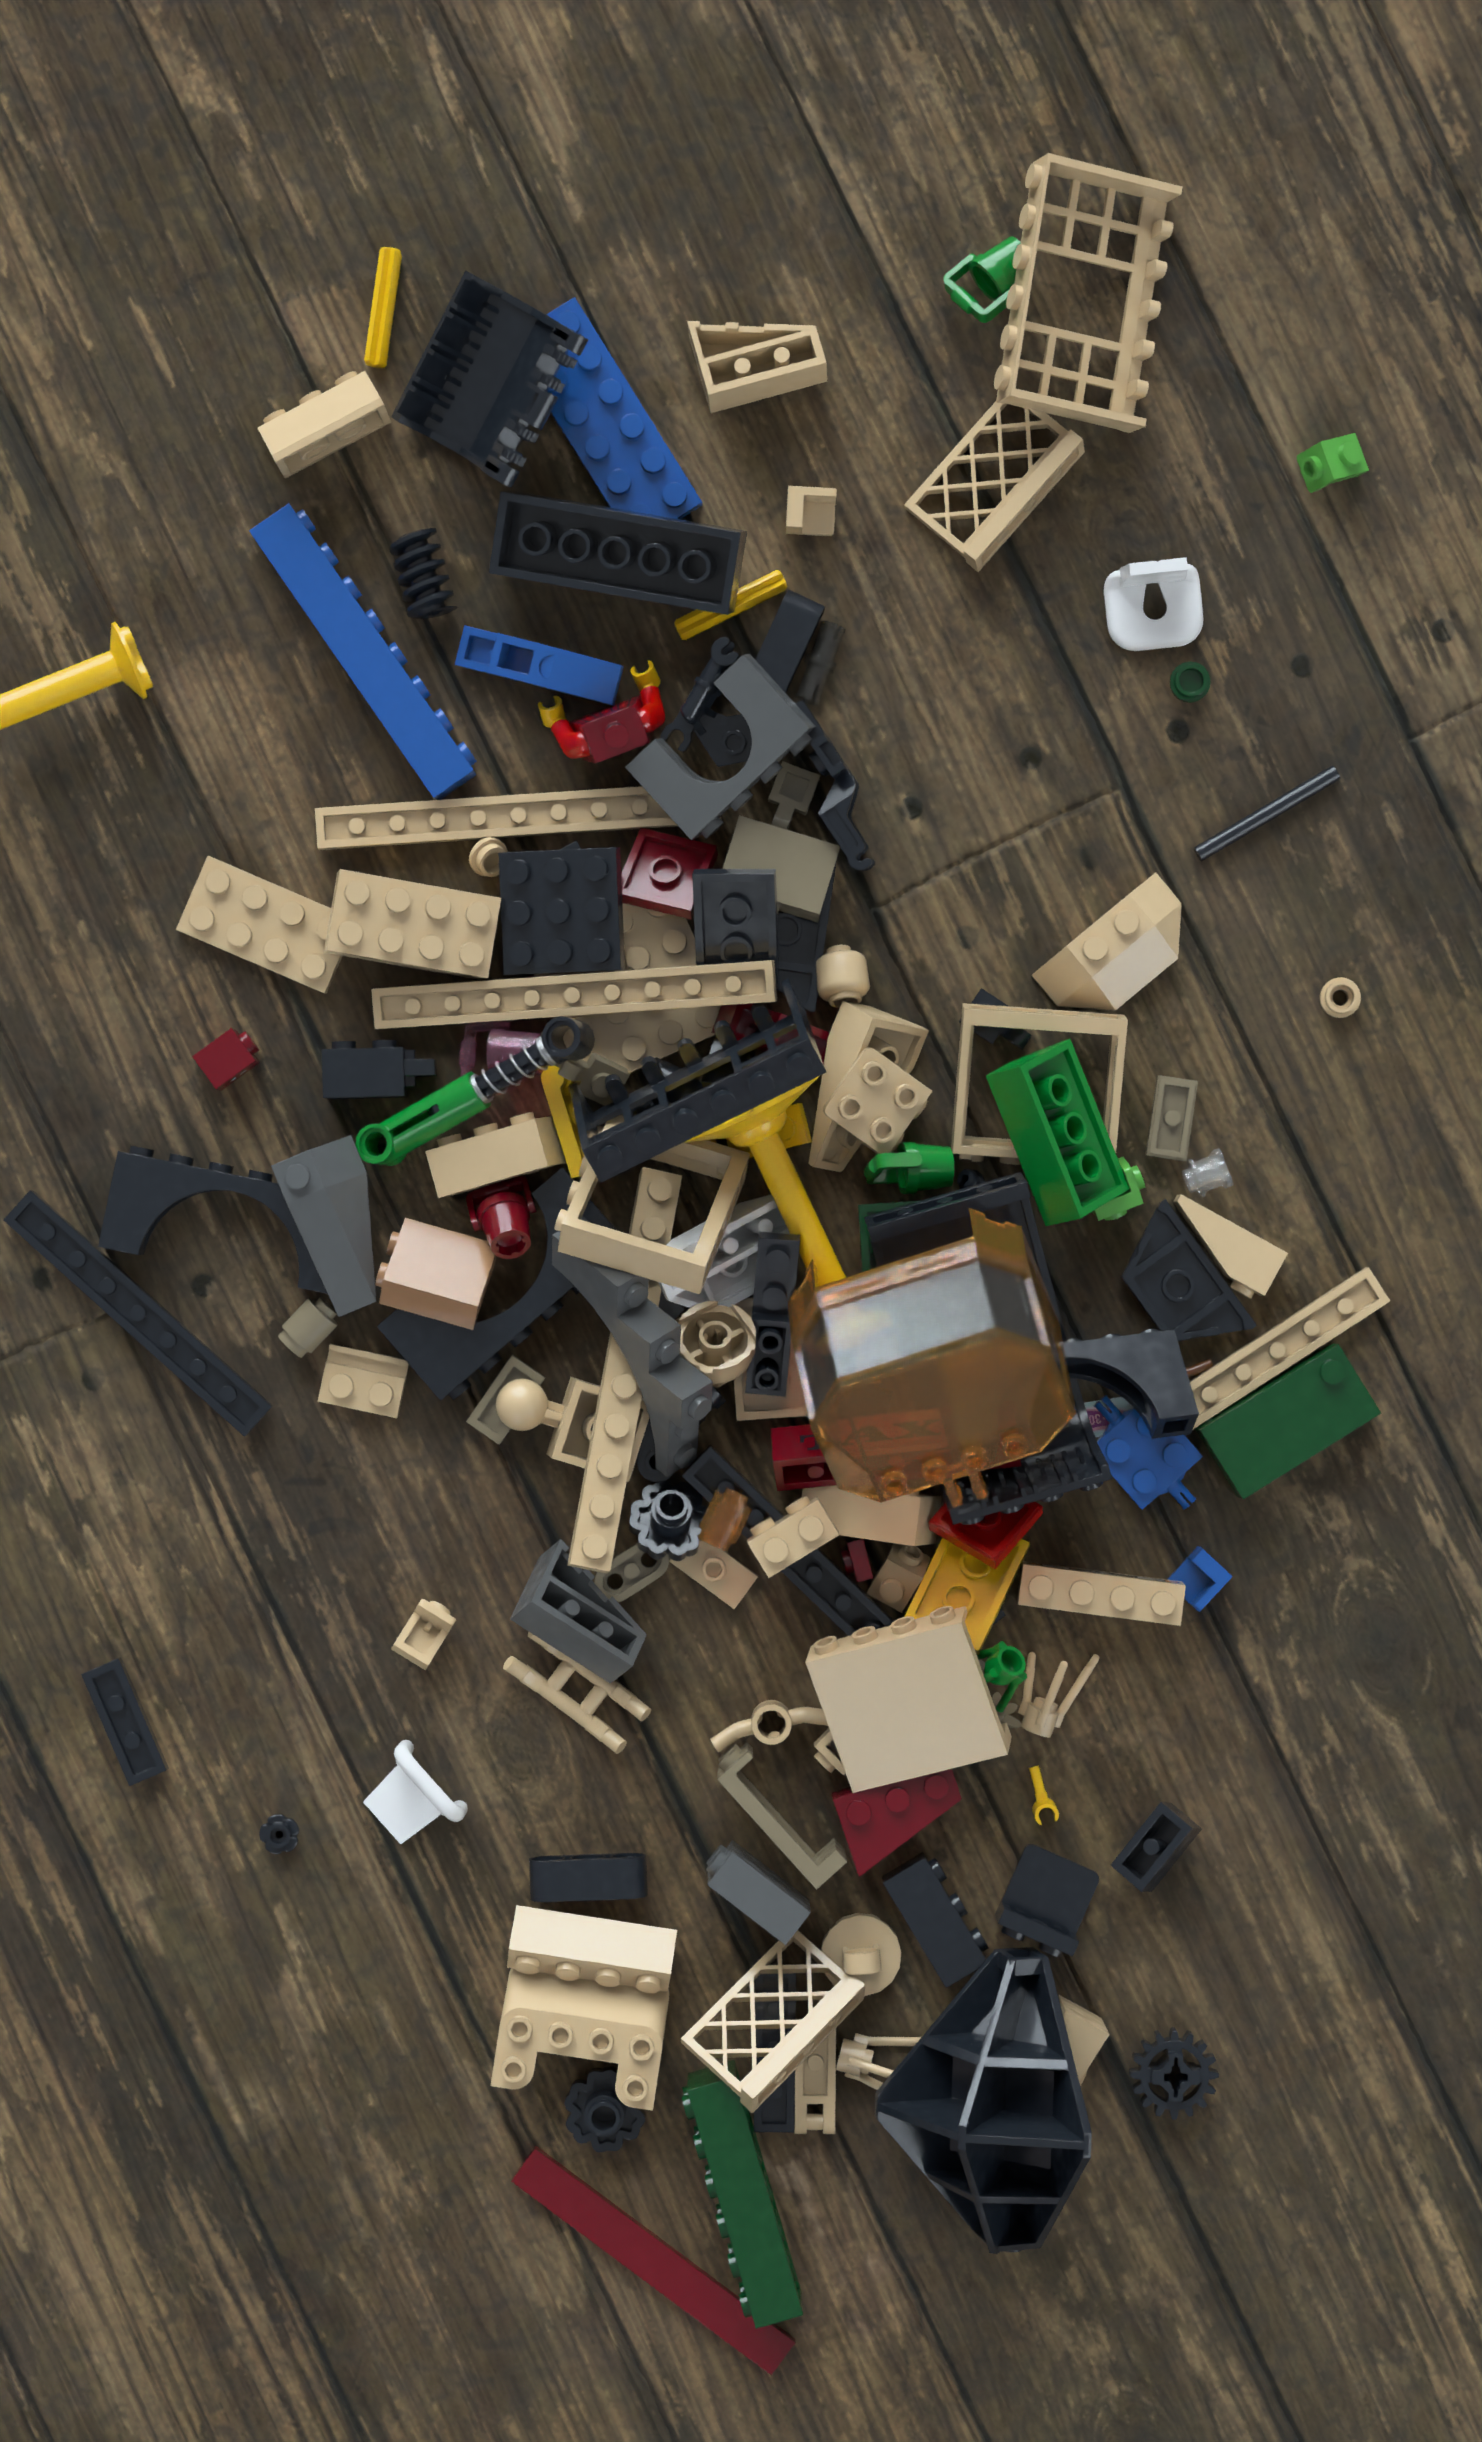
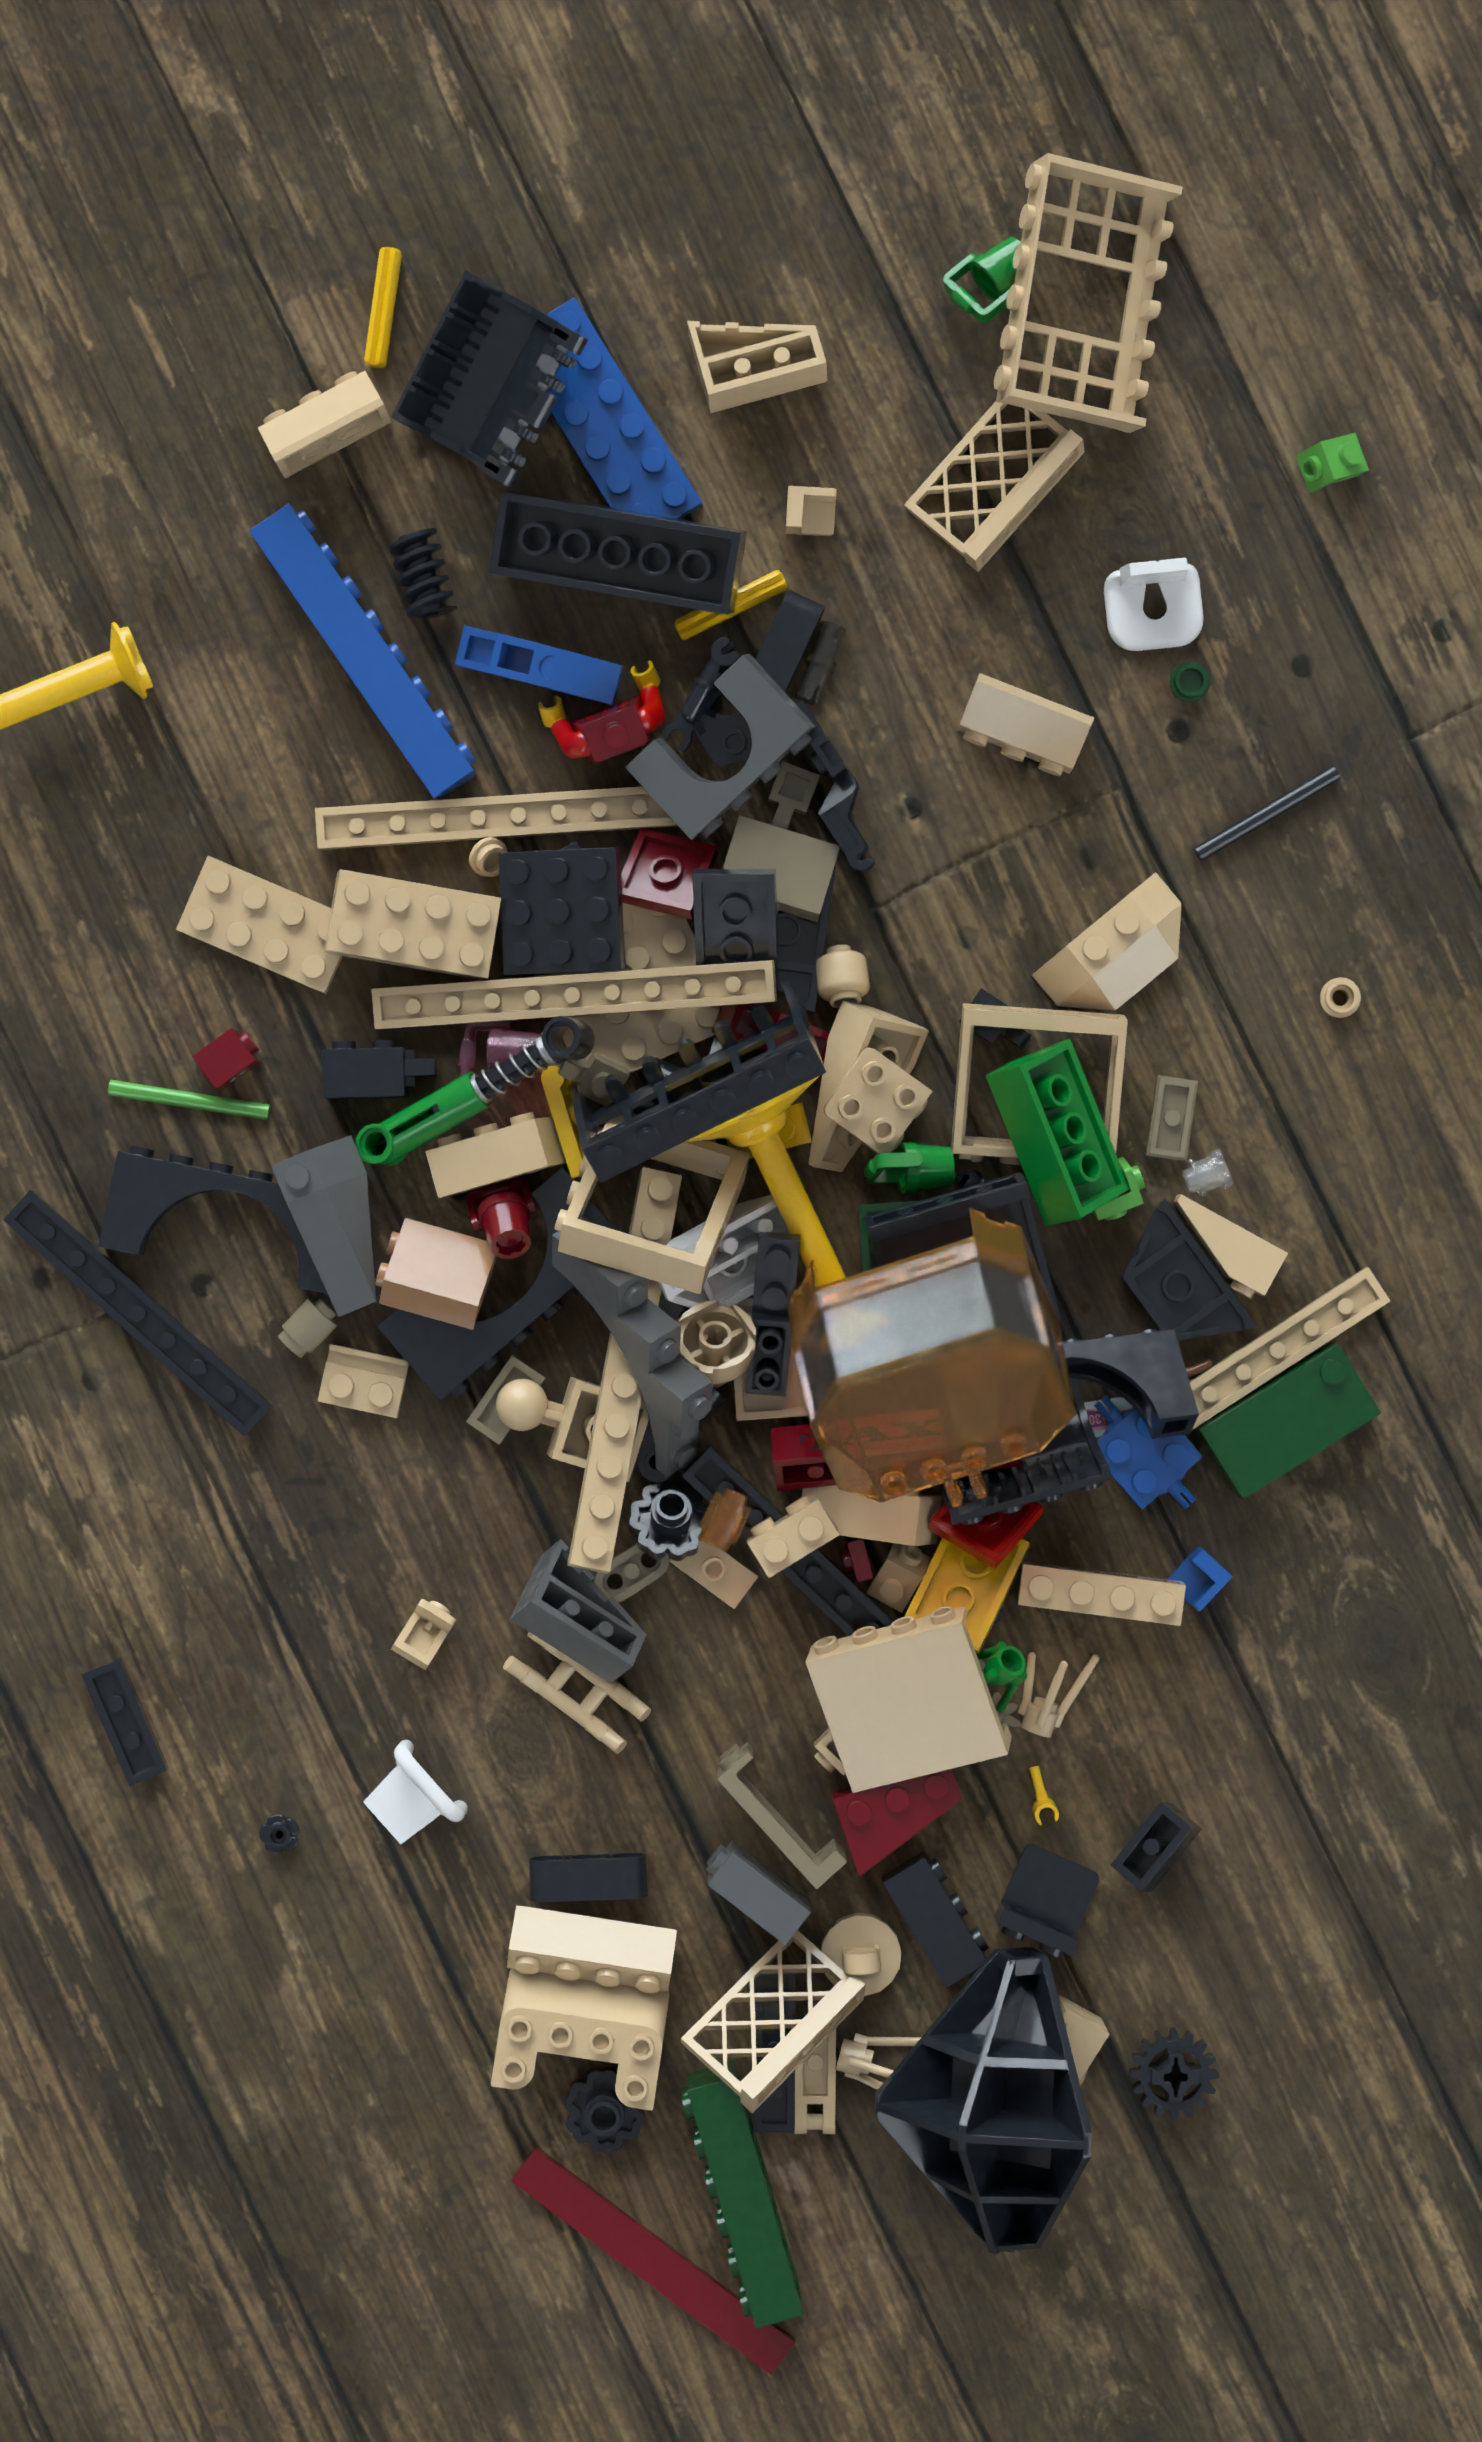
tan piece [710,1700,828,1752] -> none
none -> bright green bar [108,1080,271,1120]
none -> tan slope [957,673,1094,776]

